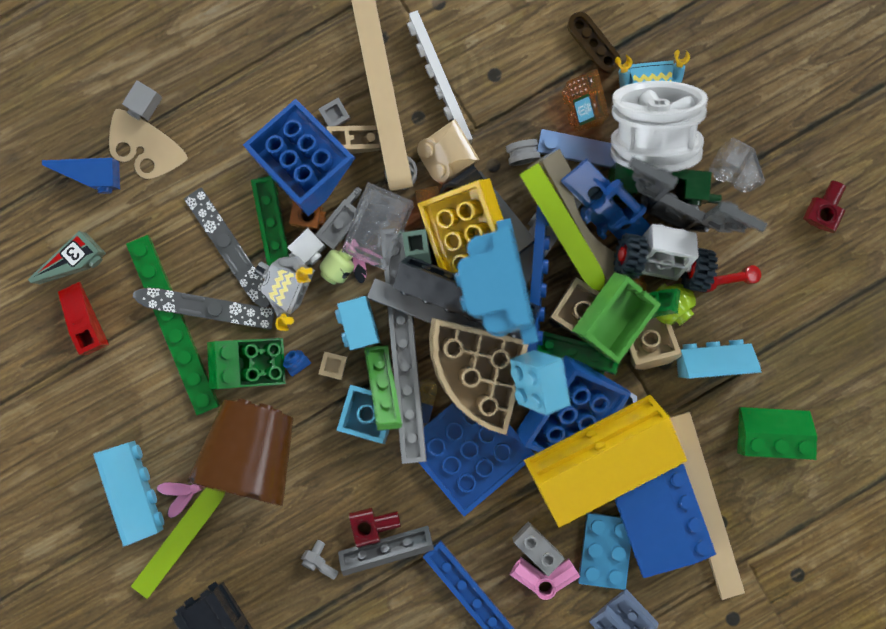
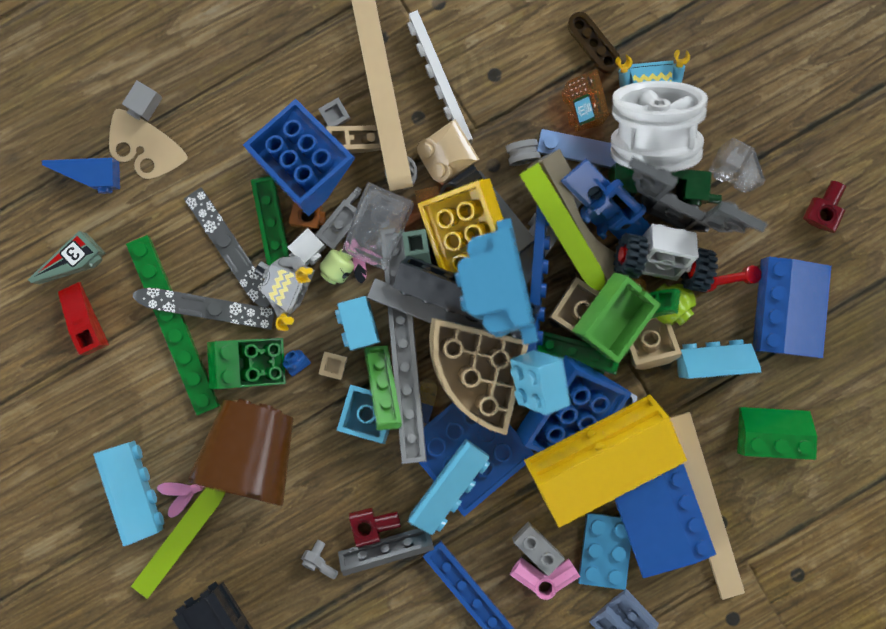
none -> medium azure slope [408,438,490,535]
none -> blue slope [753,257,831,358]

